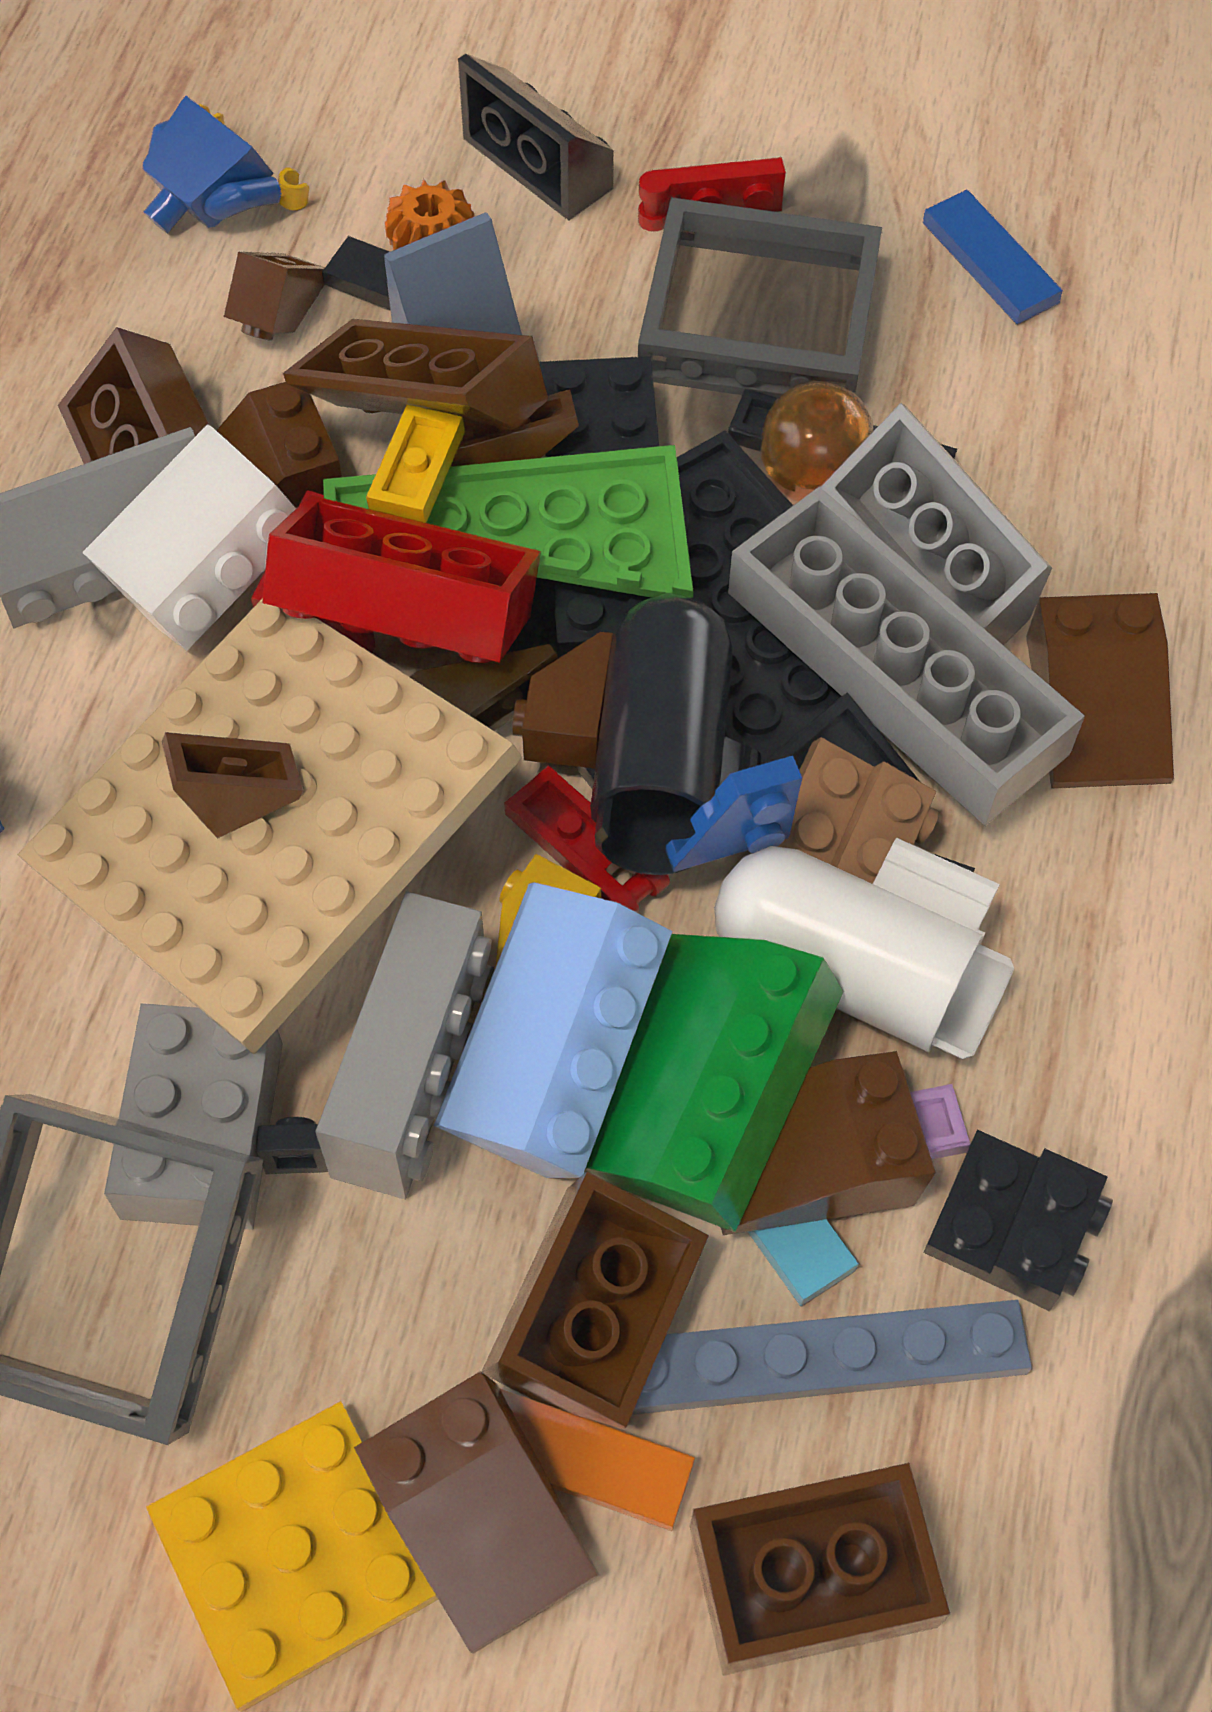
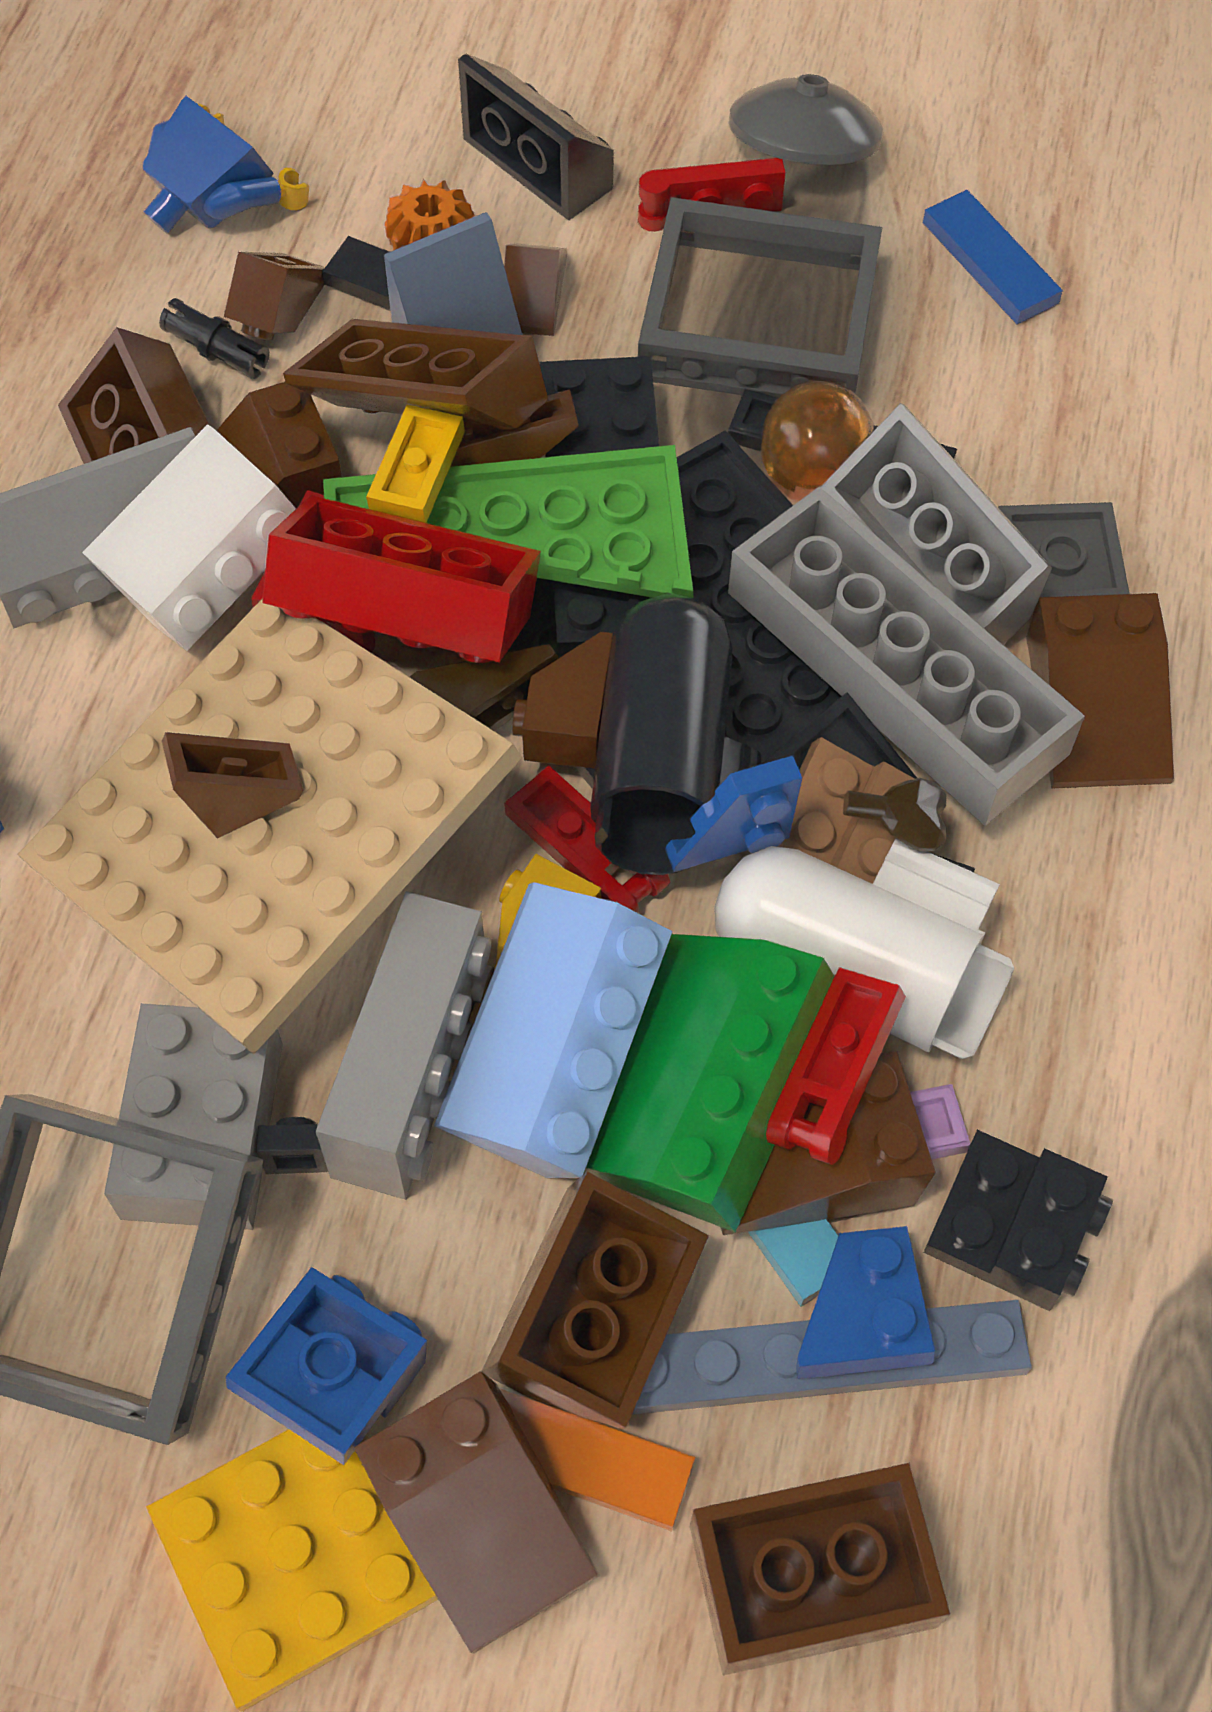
none -> black pin [159,298,270,379]
none -> blue plate [226,1267,427,1465]
none -> reddish brown slope [504,244,567,336]
none -> dark grey dish [729,74,883,165]
none -> red plate [766,967,906,1165]
none -> blue wing [796,1226,935,1379]
none -> dark brown rock [843,778,946,851]
none -> dark grey plate [998,502,1130,613]

